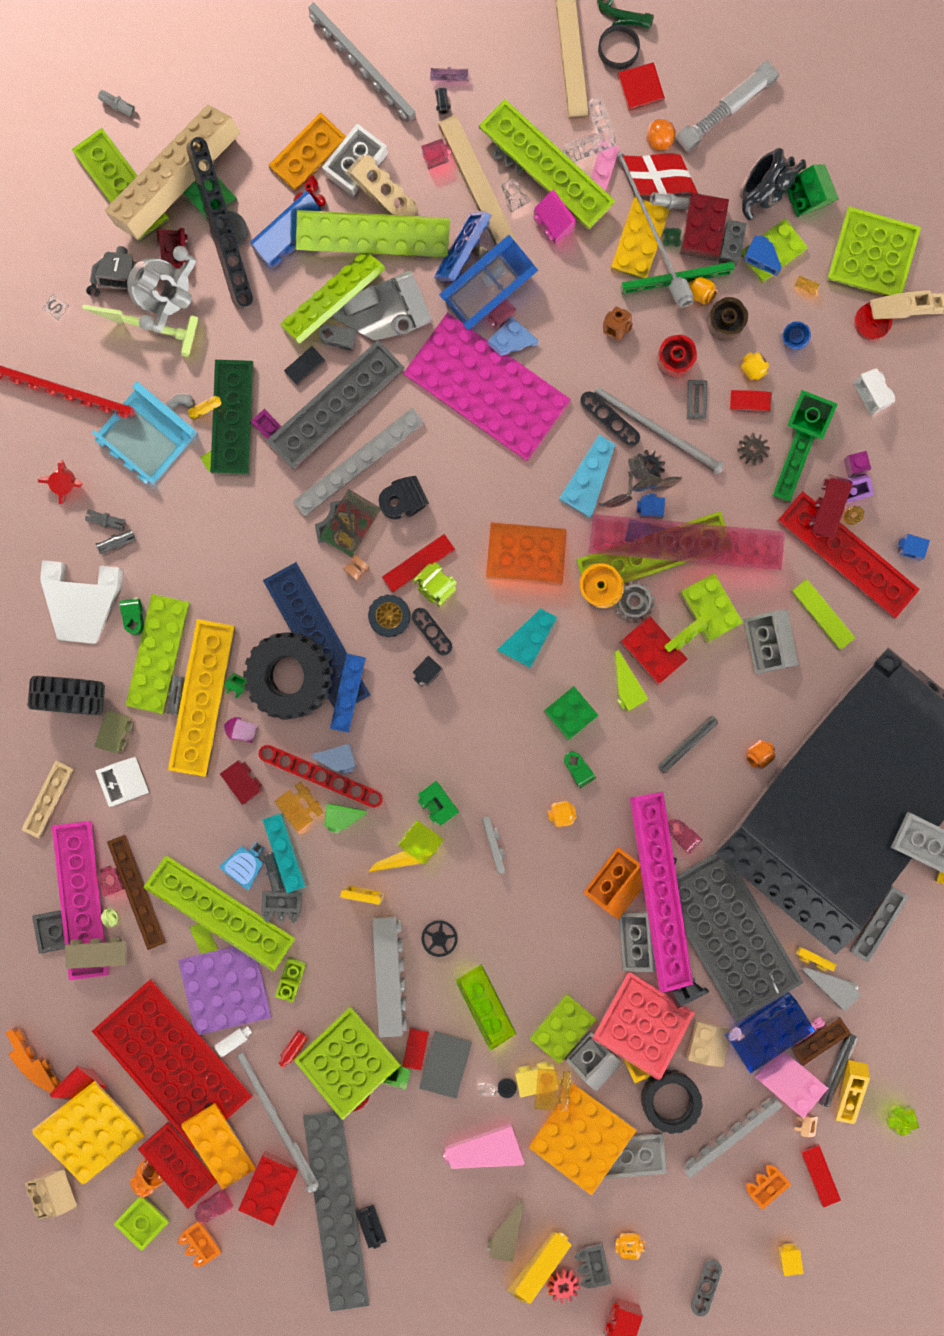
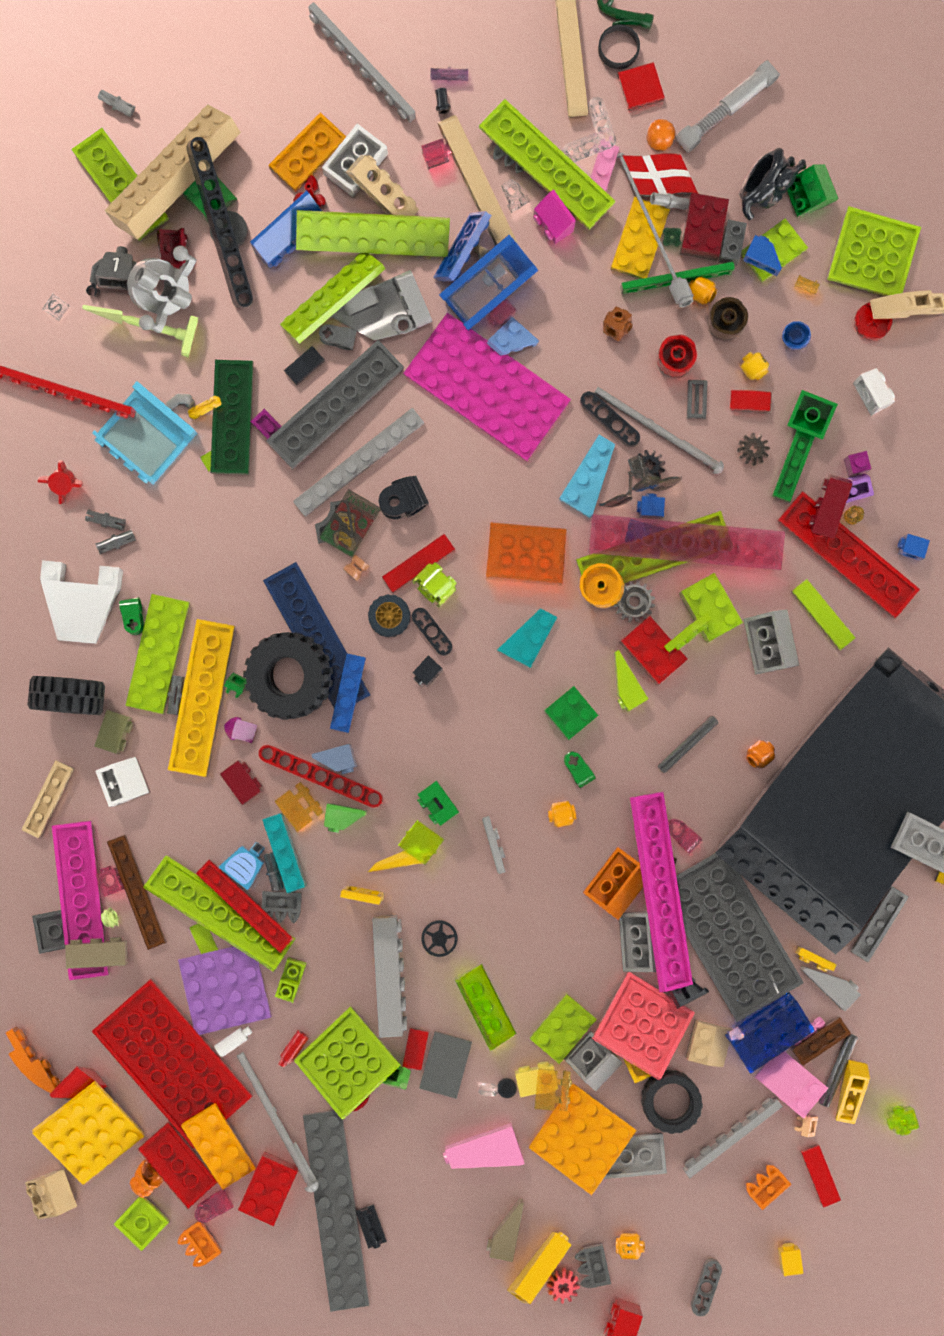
none -> red tile [196,859,294,953]

